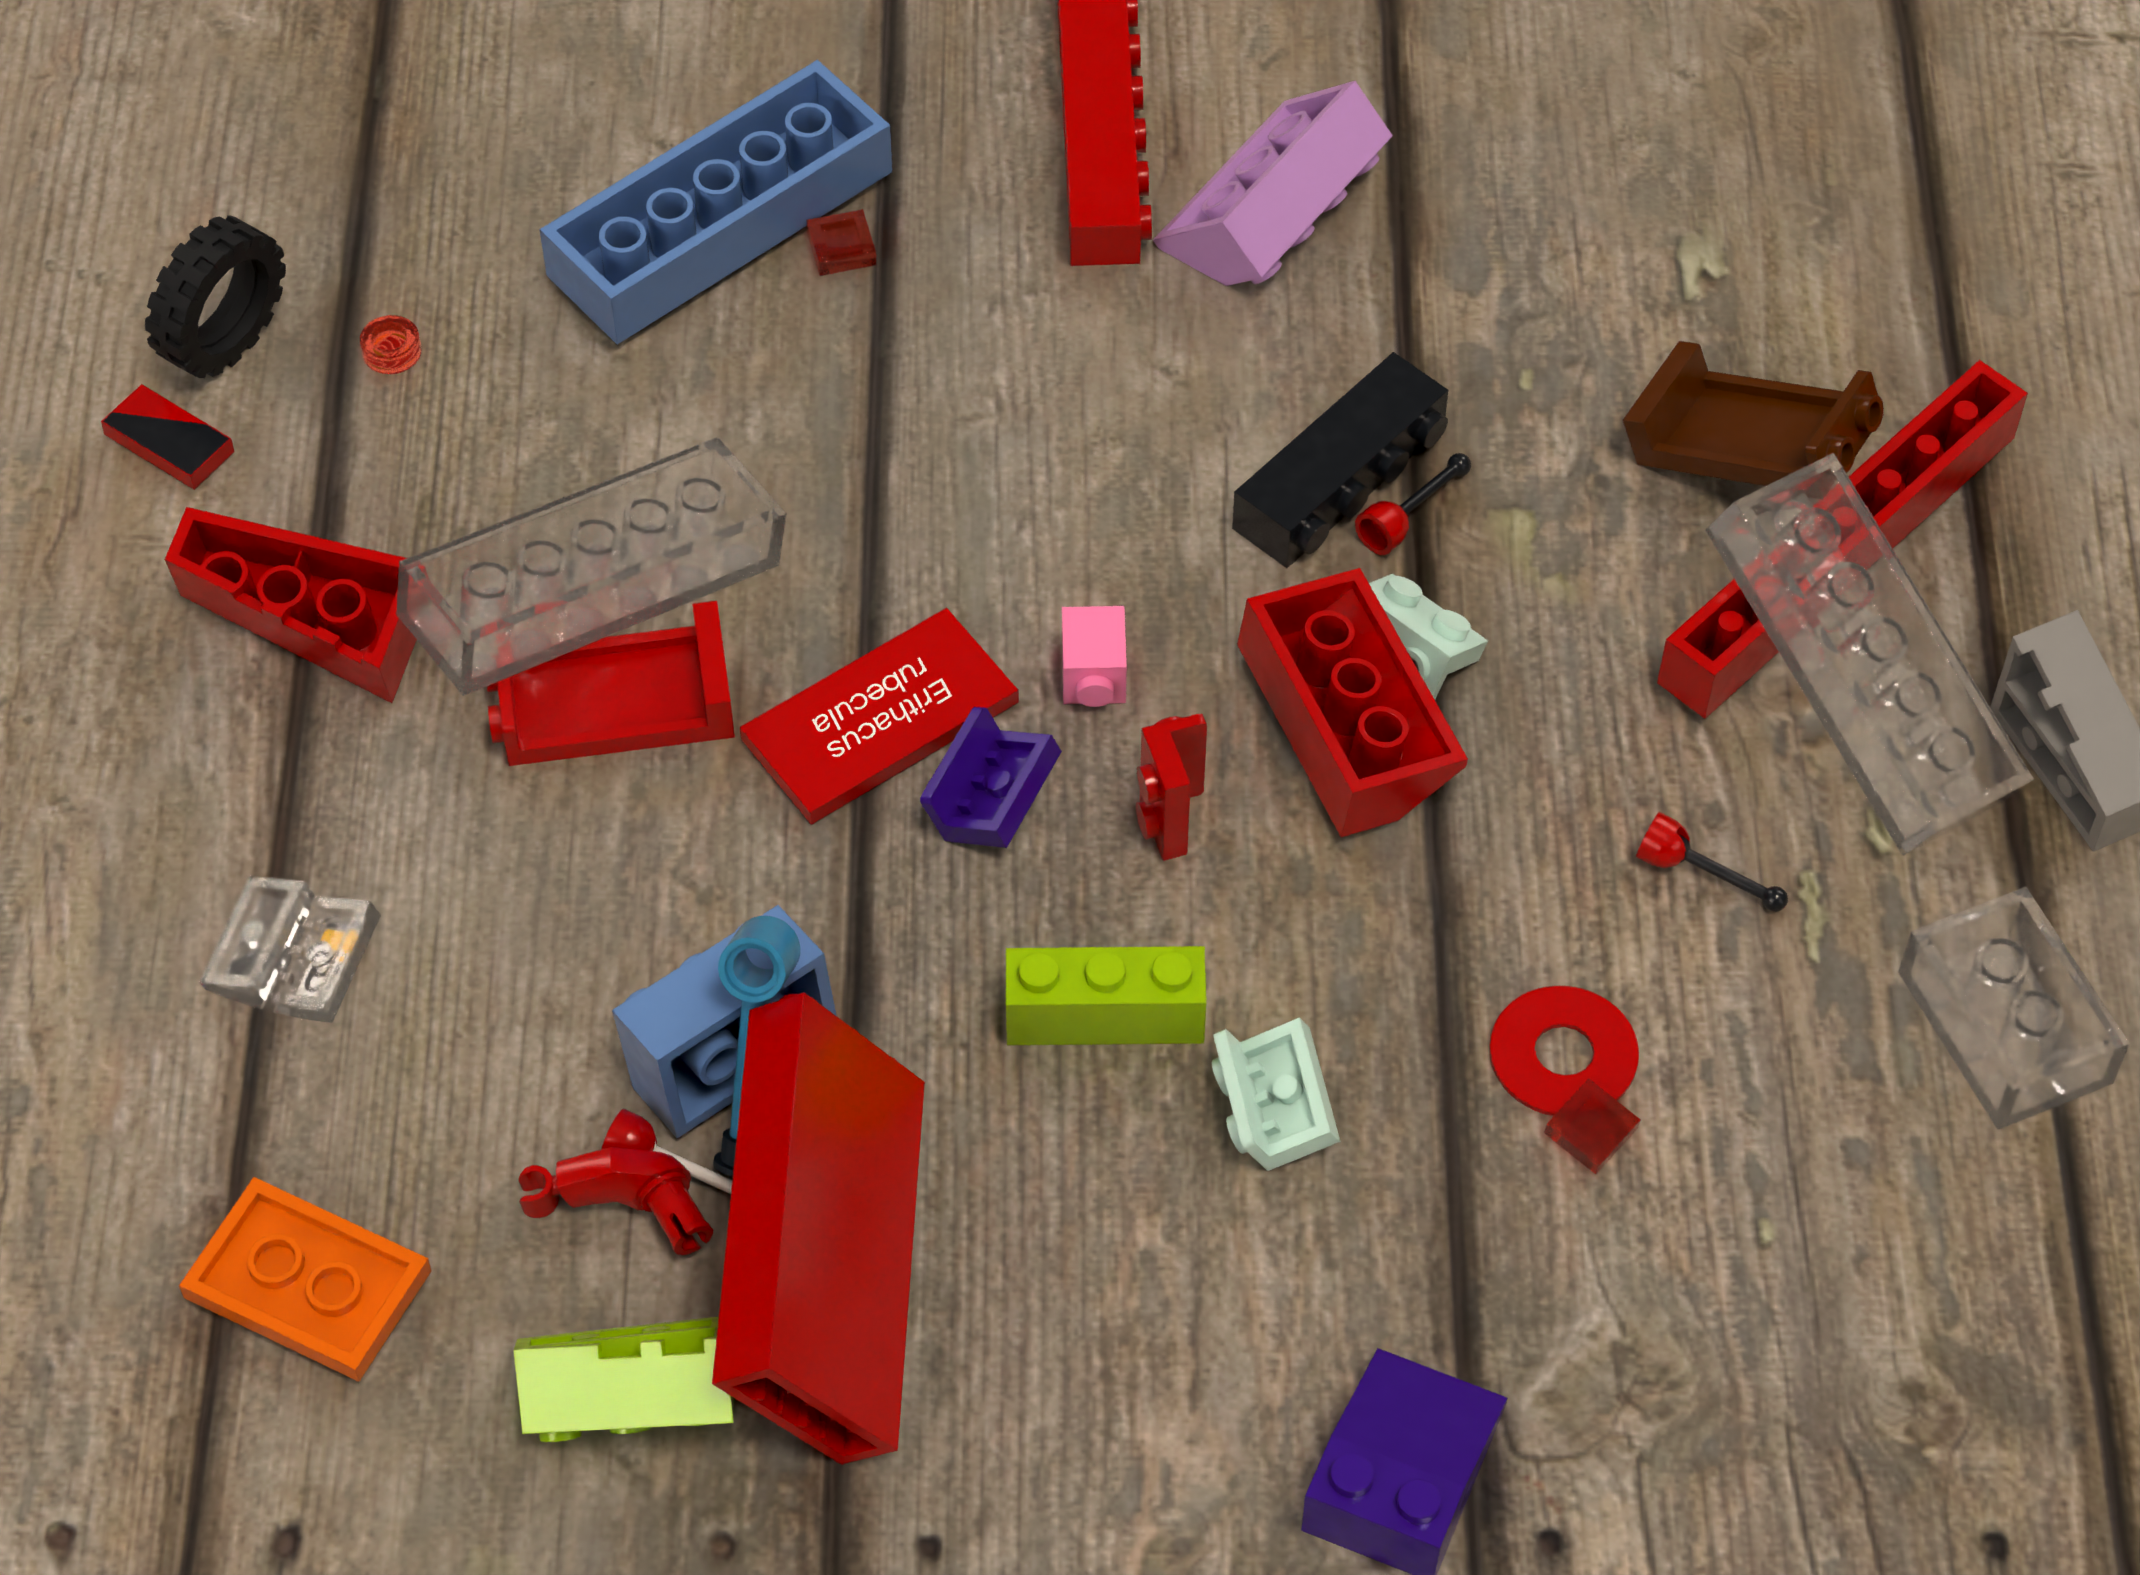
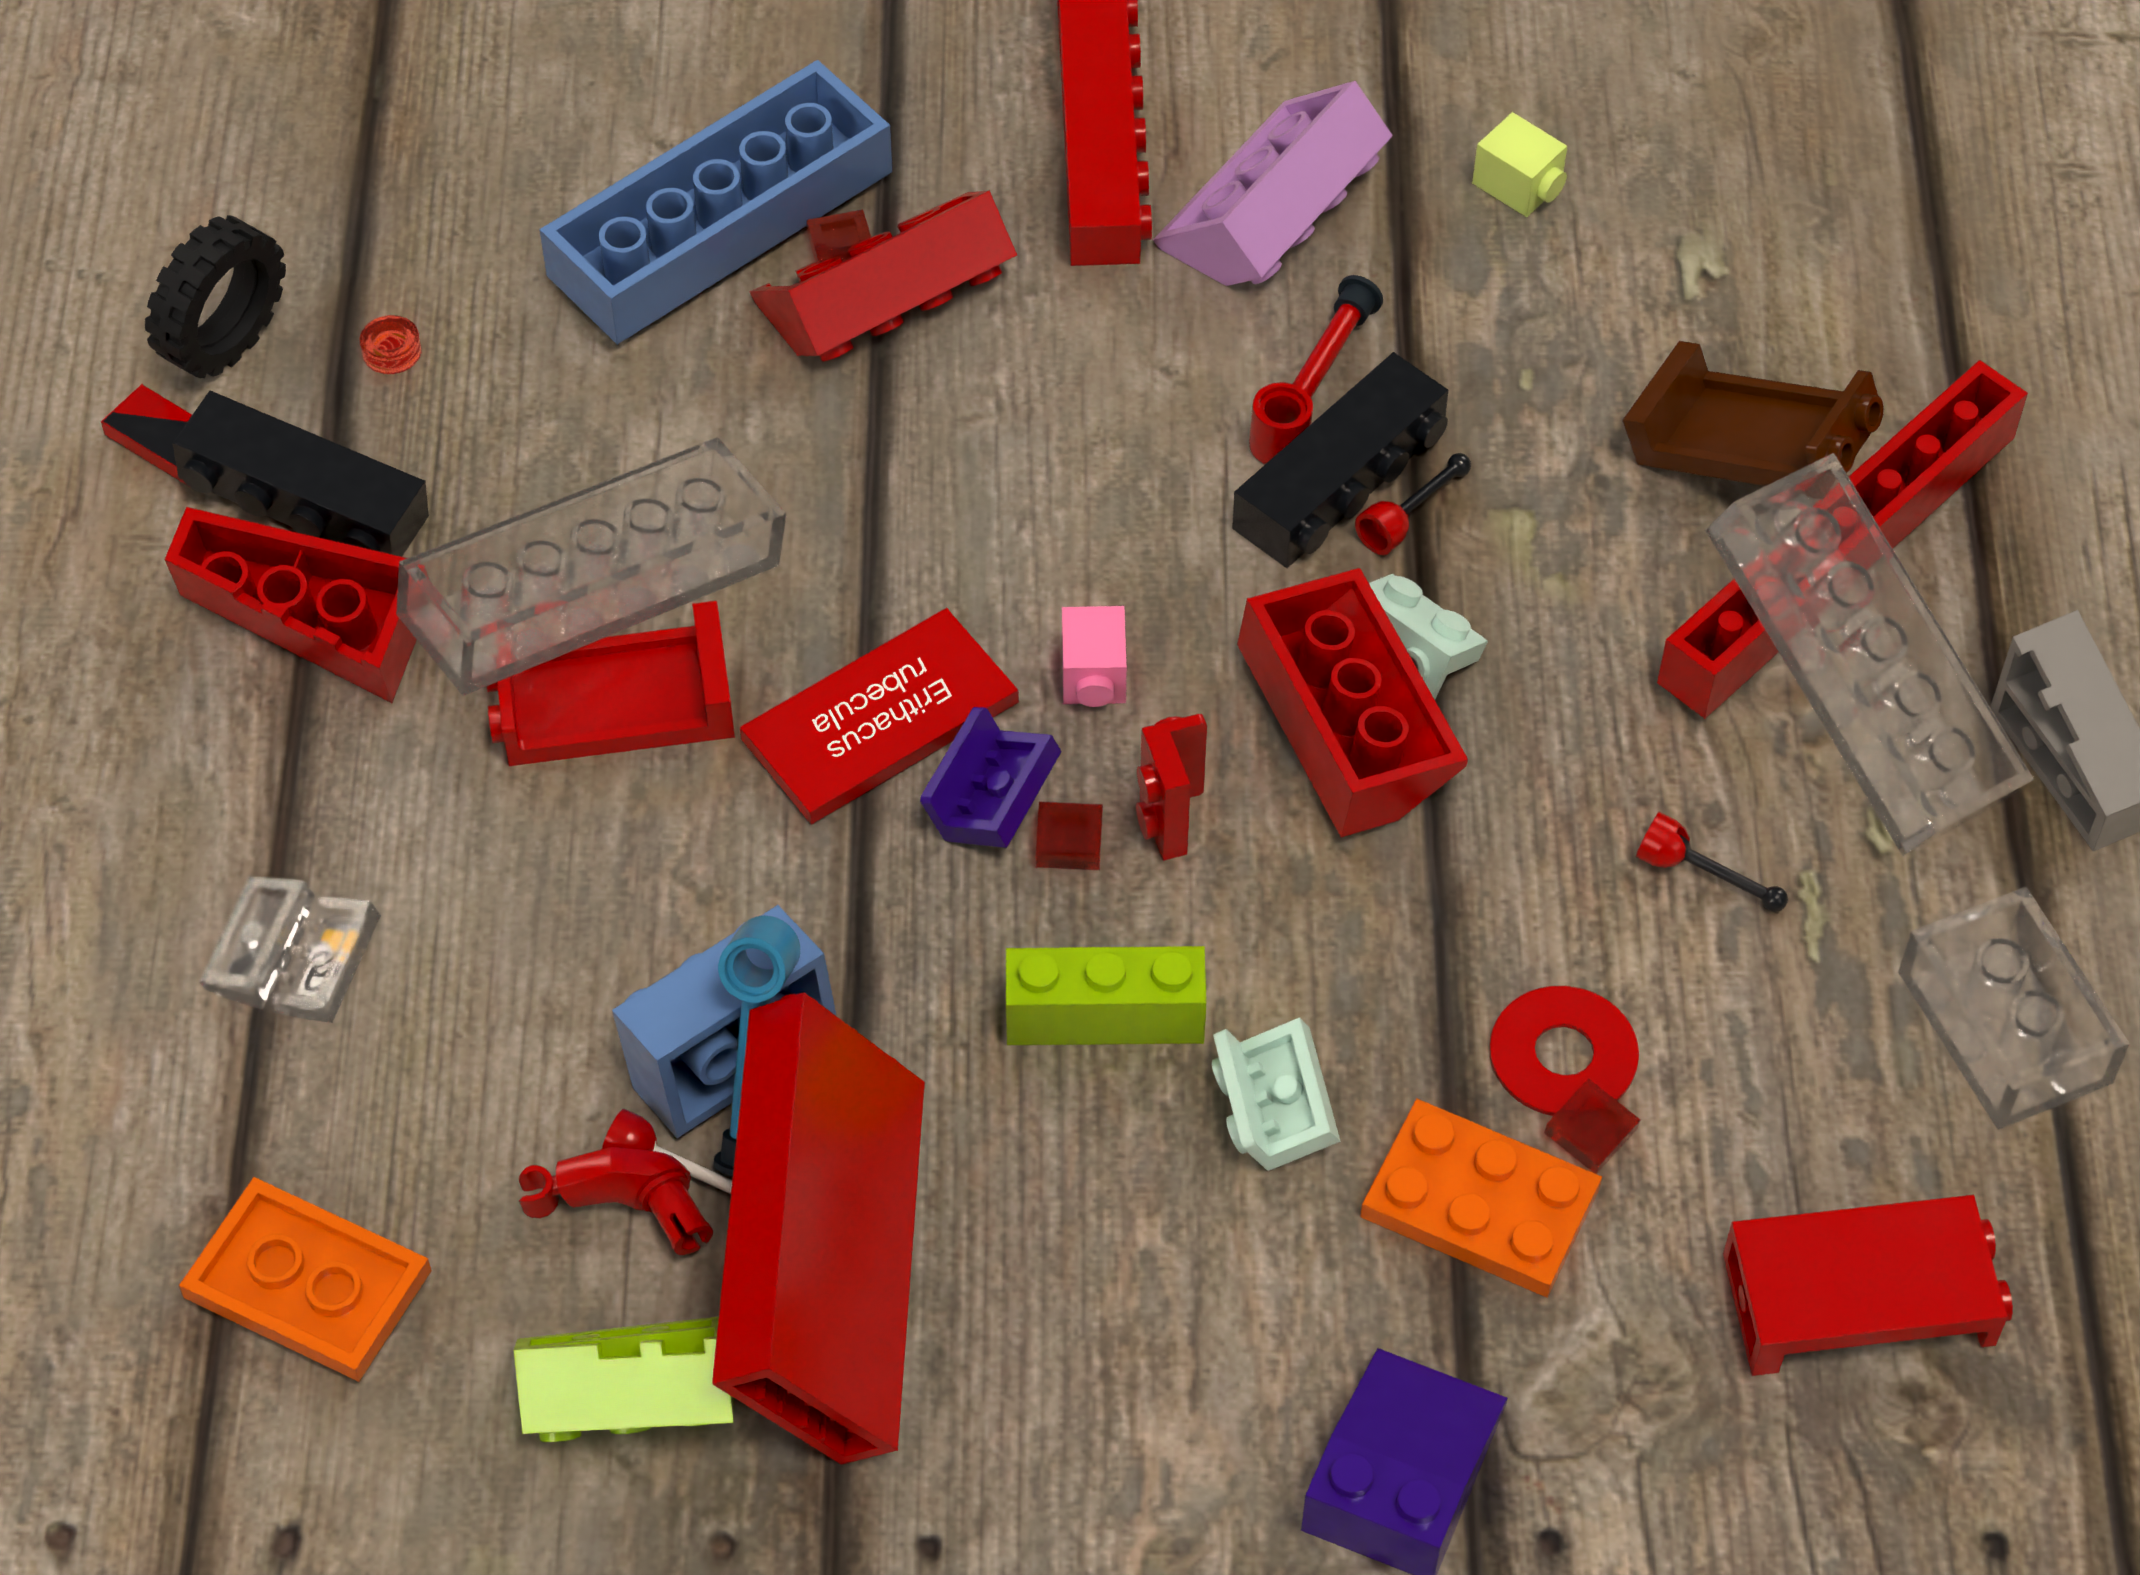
none -> black brick [172,390,429,557]
none -> red wedge [750,190,1017,362]
none -> clear red tile [1036,802,1103,870]
none -> red piece [1249,275,1383,464]
none -> orange plate [1360,1098,1602,1298]
none -> yellowish green brick [1472,112,1567,217]
none -> red panel [1723,1195,2013,1376]

